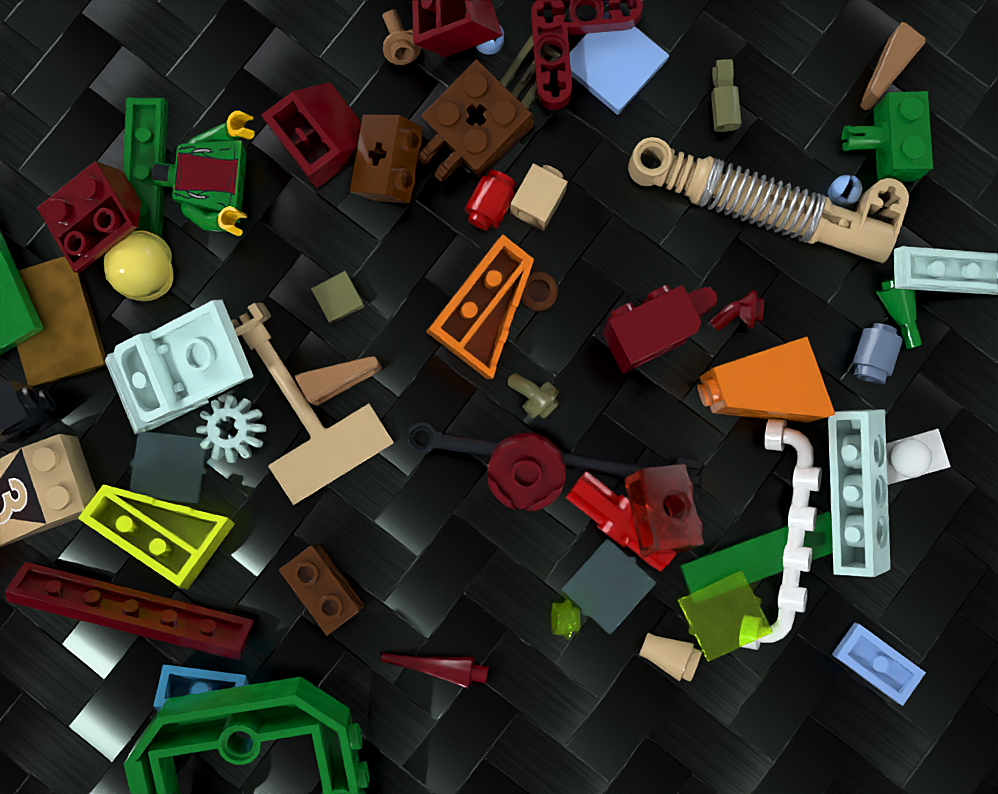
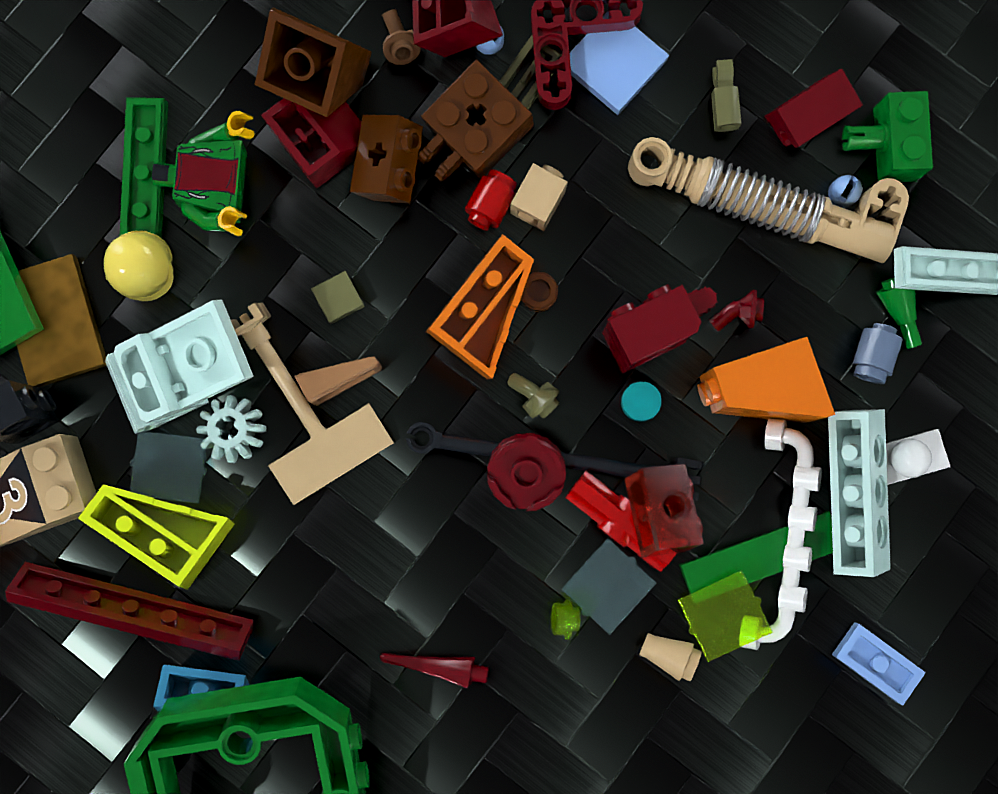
dark red slope [37,161,141,273] -> none
reddish brown brick [279,544,366,636] -> none
medium nougat slope [860,22,926,110] -> none
none -> reddish brown slope [255,7,372,117]
none -> teal tile [621,382,661,422]
none -> dark red hinge [764,68,863,148]

